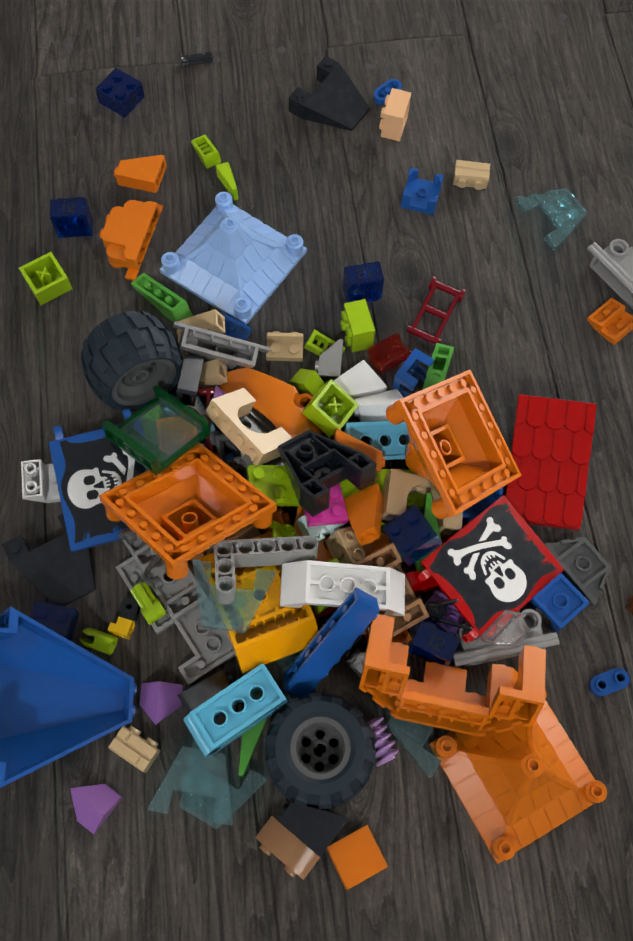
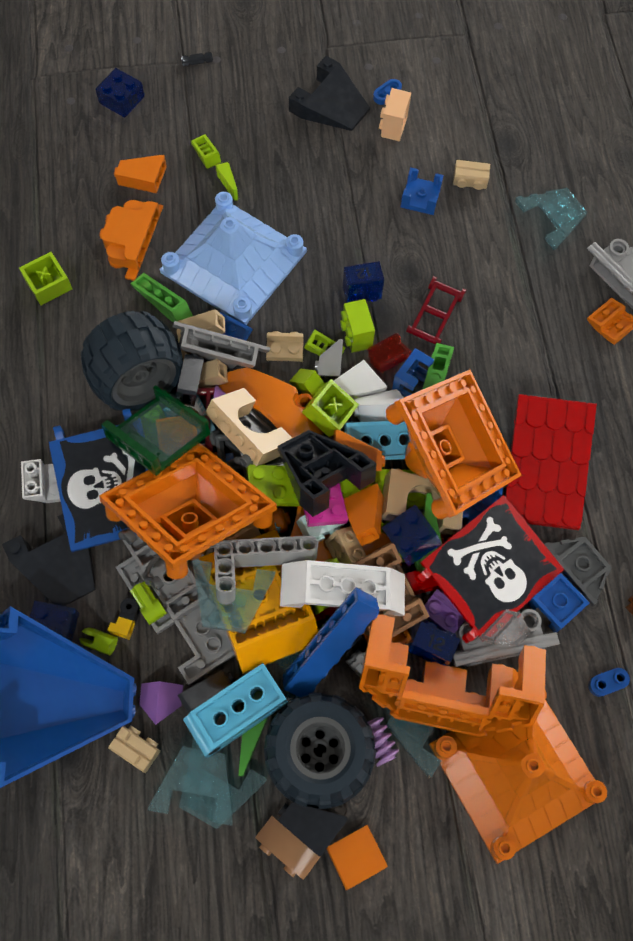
clear blue brick [50,197,93,238] -> none
medium lavender slope [70,784,122,835] -> none
lime plate [269,521,297,538] -> none
black plant [426,599,473,631] -> none

